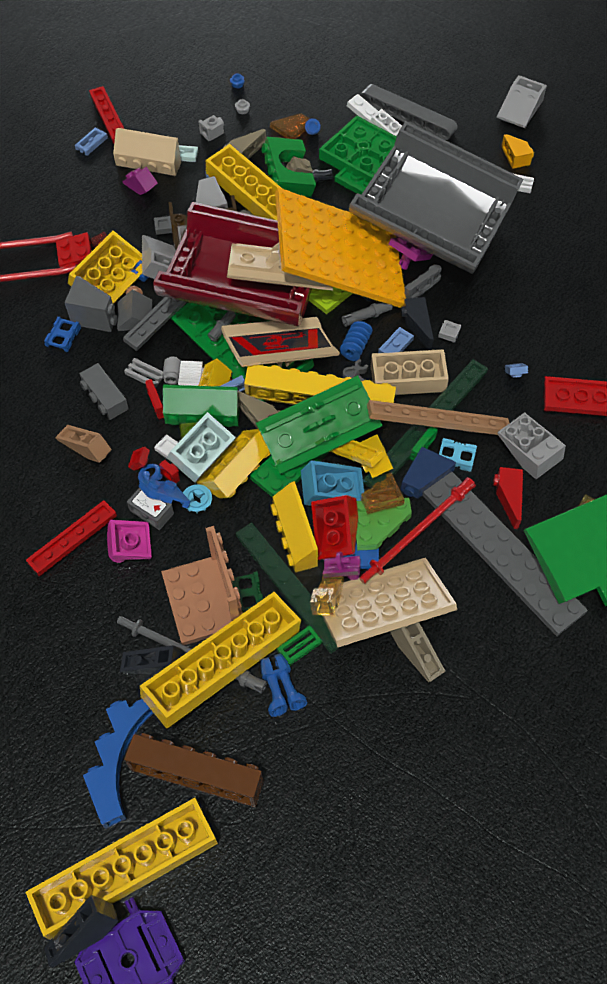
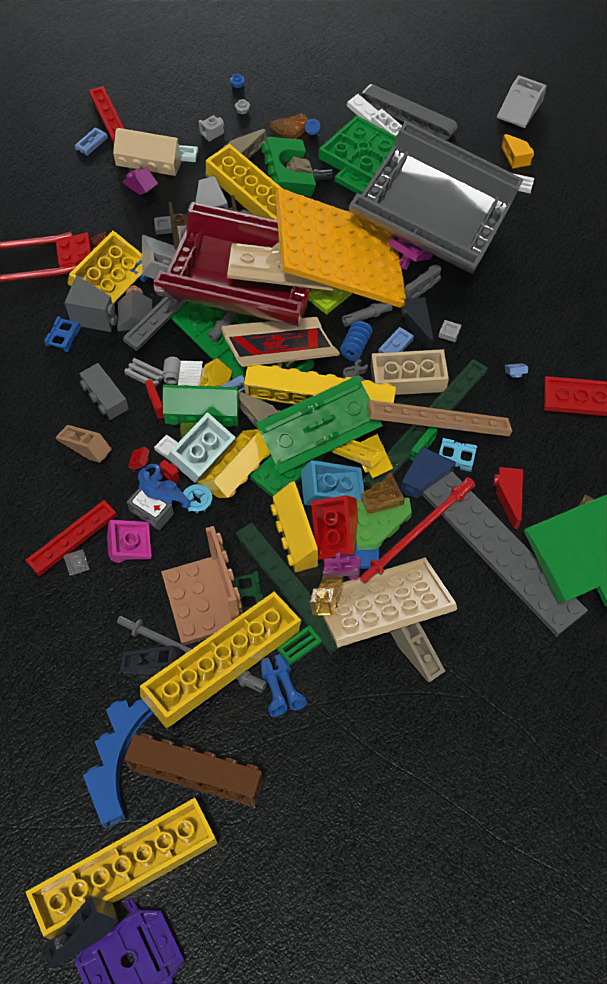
light grey slope [497,413,566,479] -> none
none -> clear plate [64,549,89,576]

